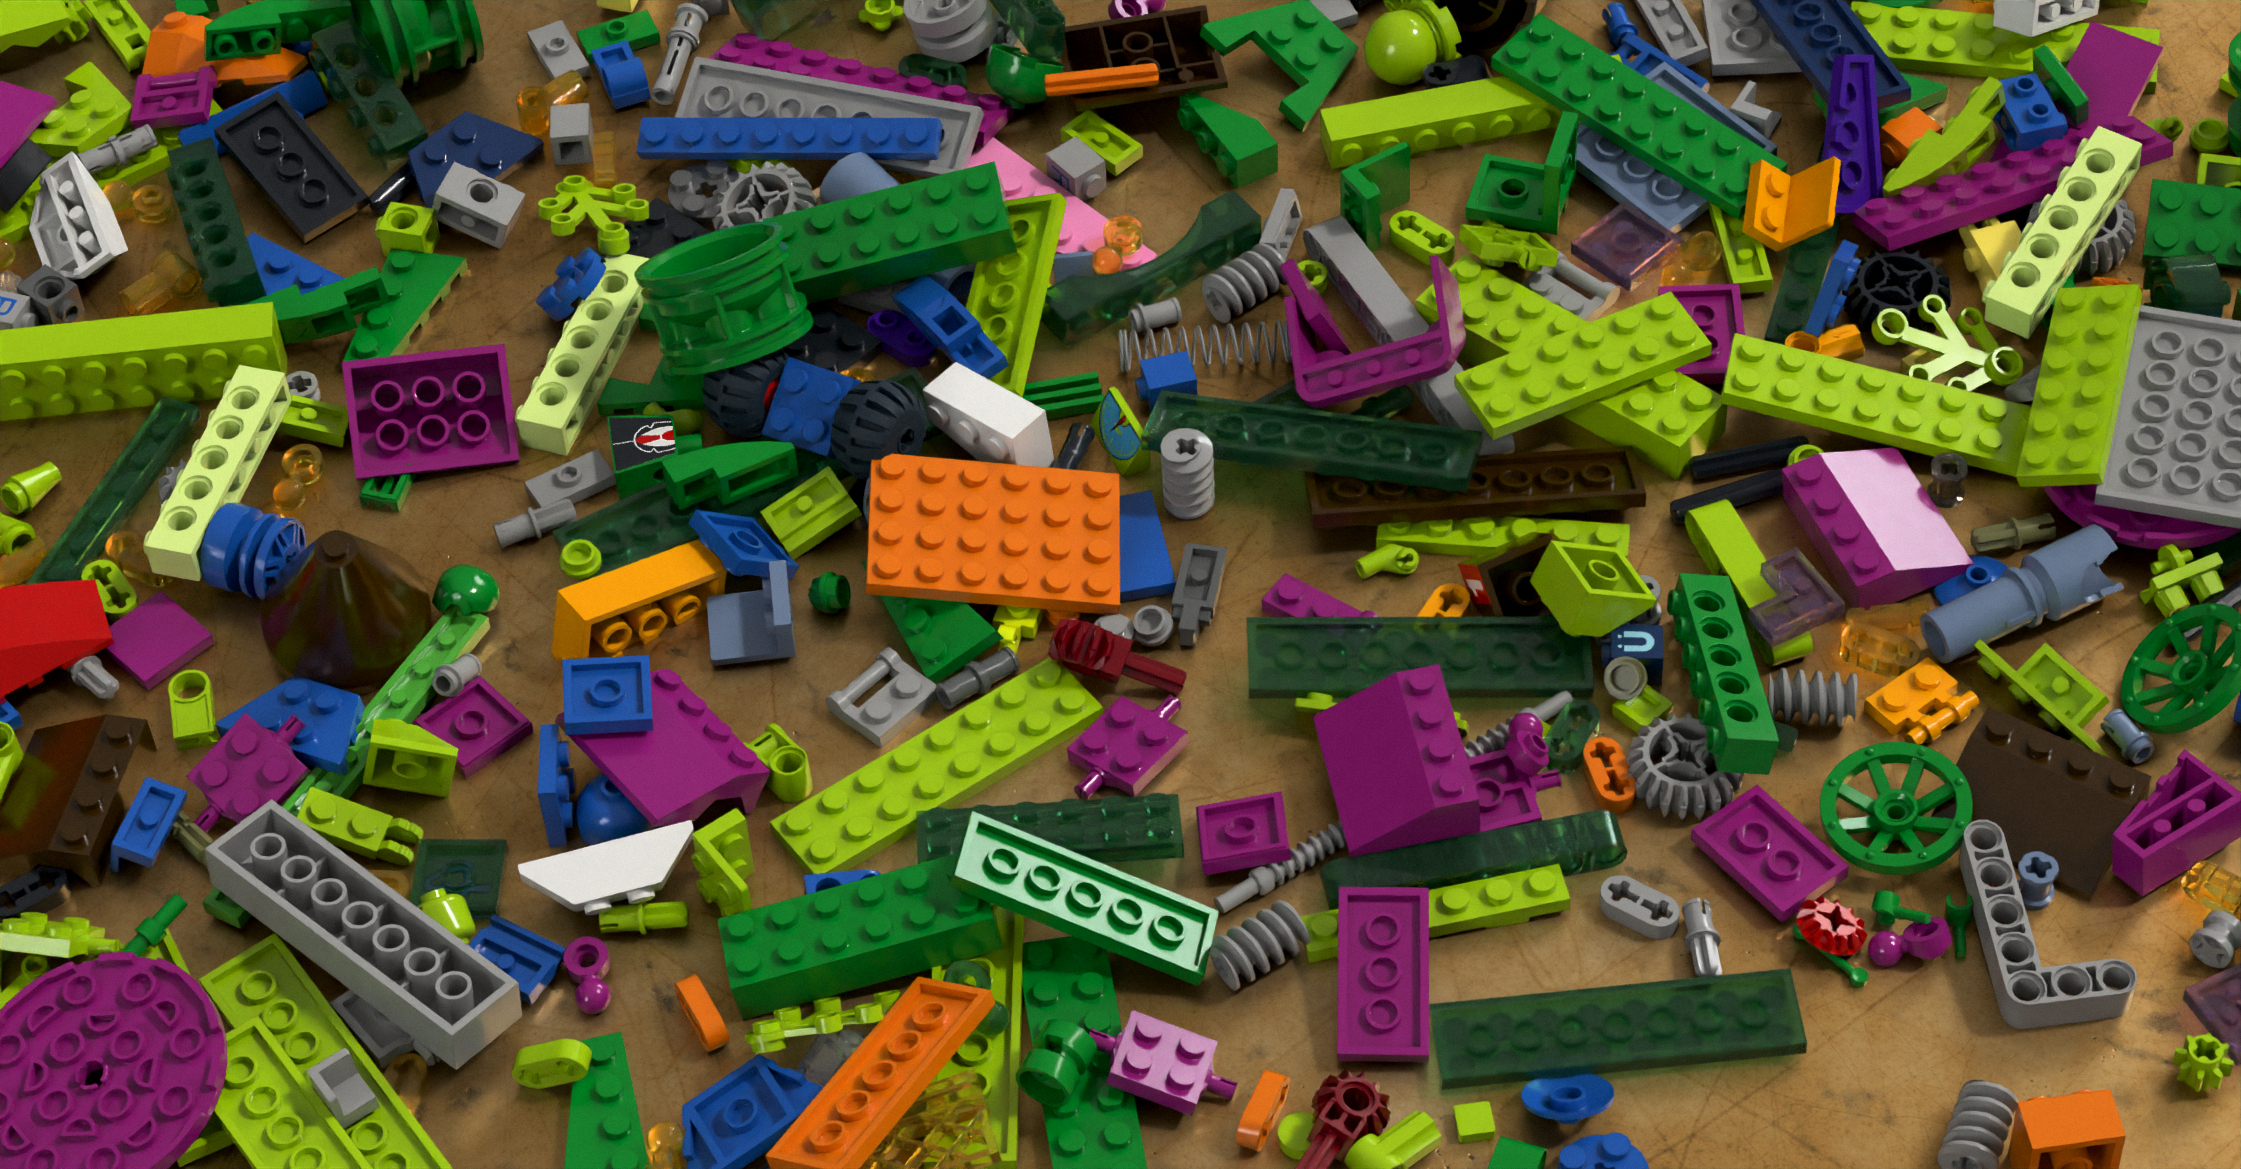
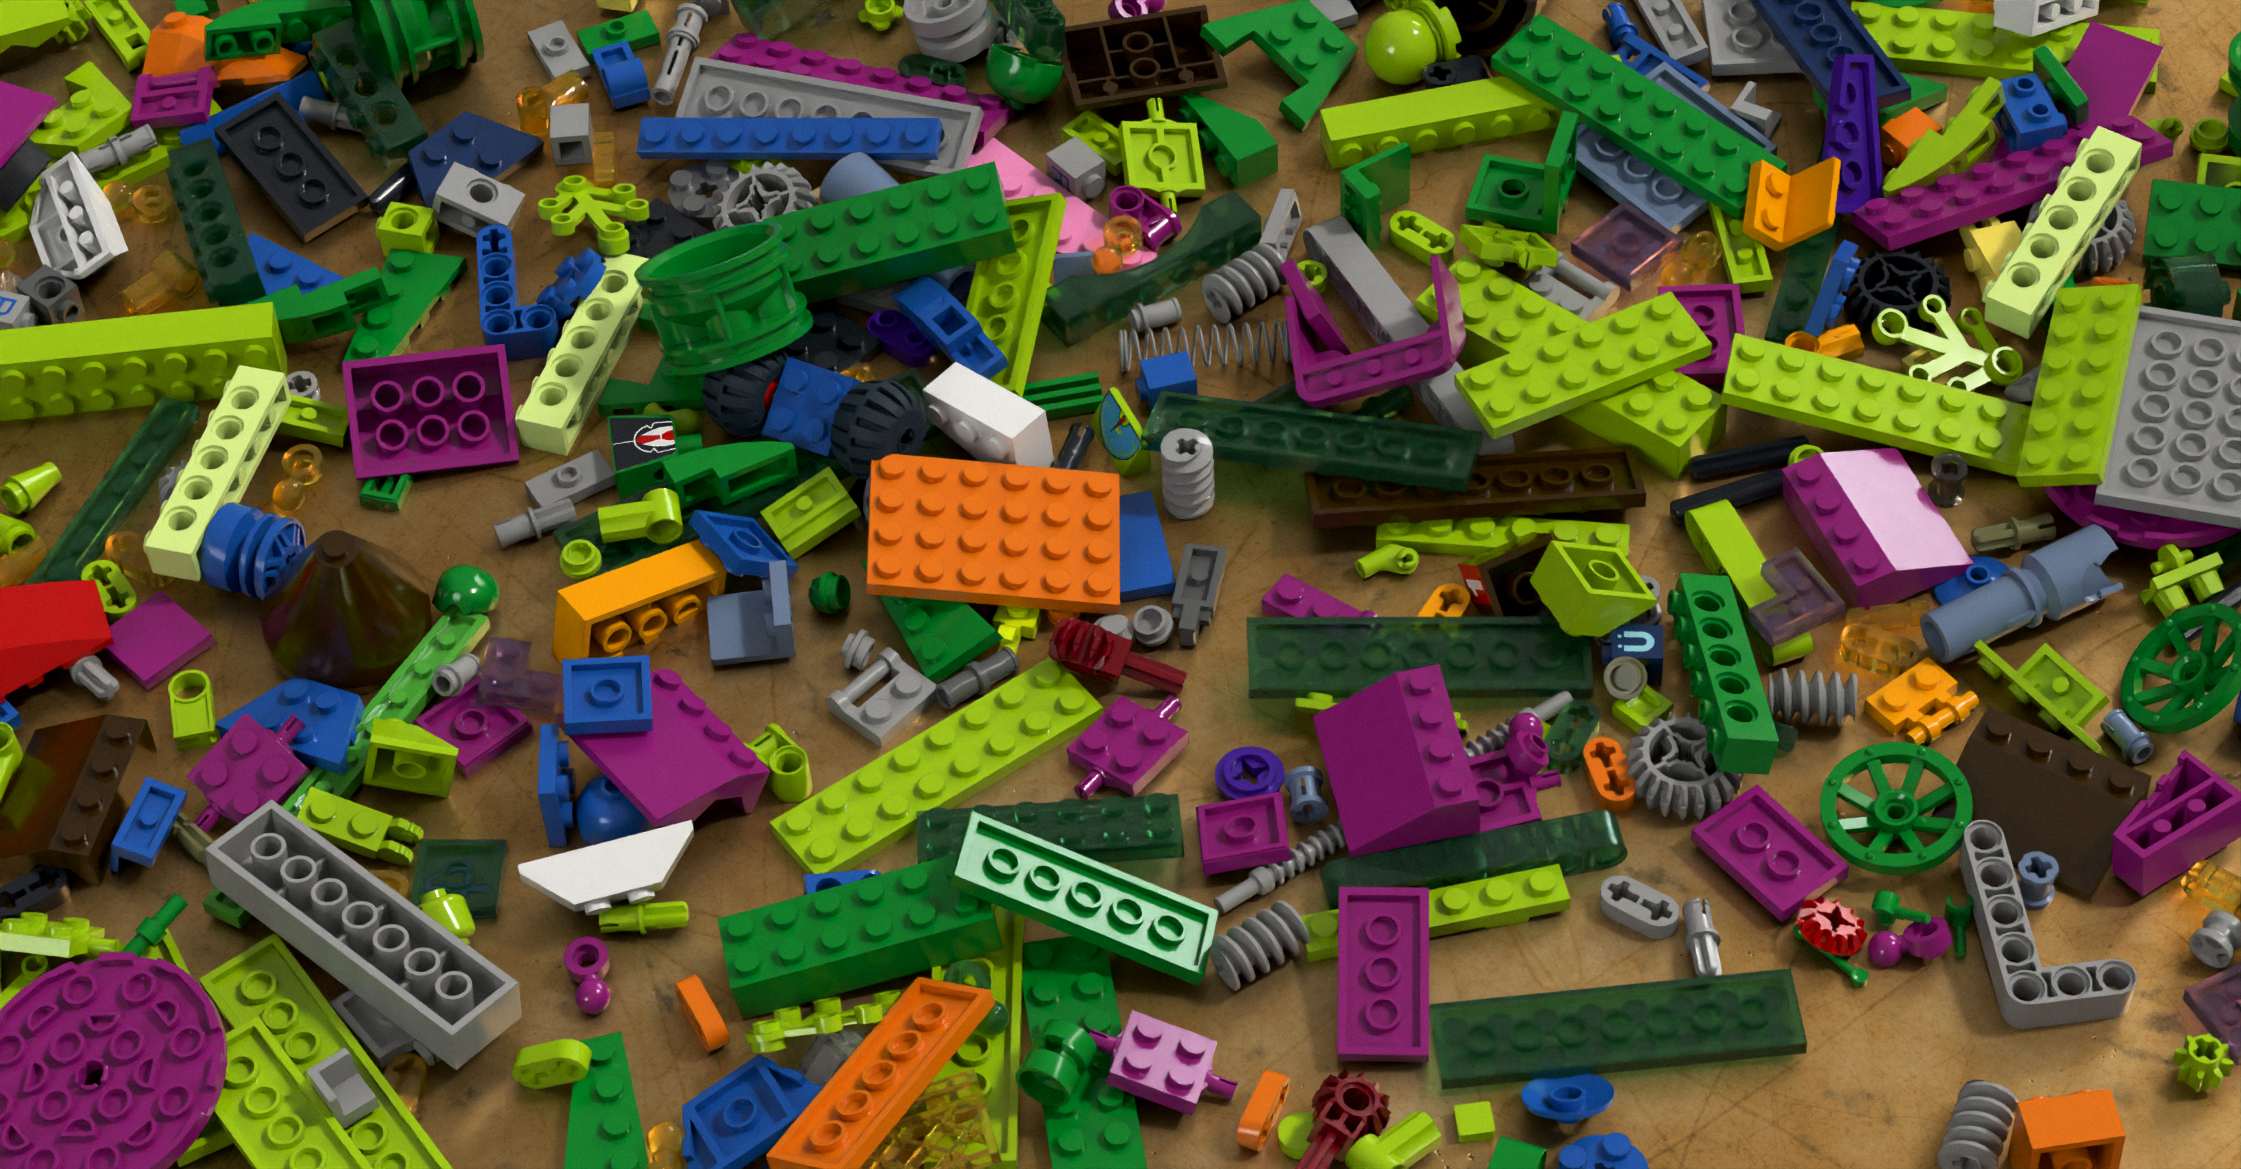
blue plate [468,914,566,1005] -> none
lime bracket [691,808,755,917] -> none
orange axle [1044,63,1159,96] -> none
none -> light grey axle [299,96,377,135]
none -> blue beam [476,225,561,362]
none -> plate [477,636,564,715]
none -> lime piece [598,488,683,544]
none -> light grey plate [840,629,876,670]
none -> magenta piece [1109,185,1182,253]
none -> lime plate [1118,98,1206,216]
none -> dark purple gear [1215,746,1285,801]
none -> sand blue bush [1284,766,1329,824]

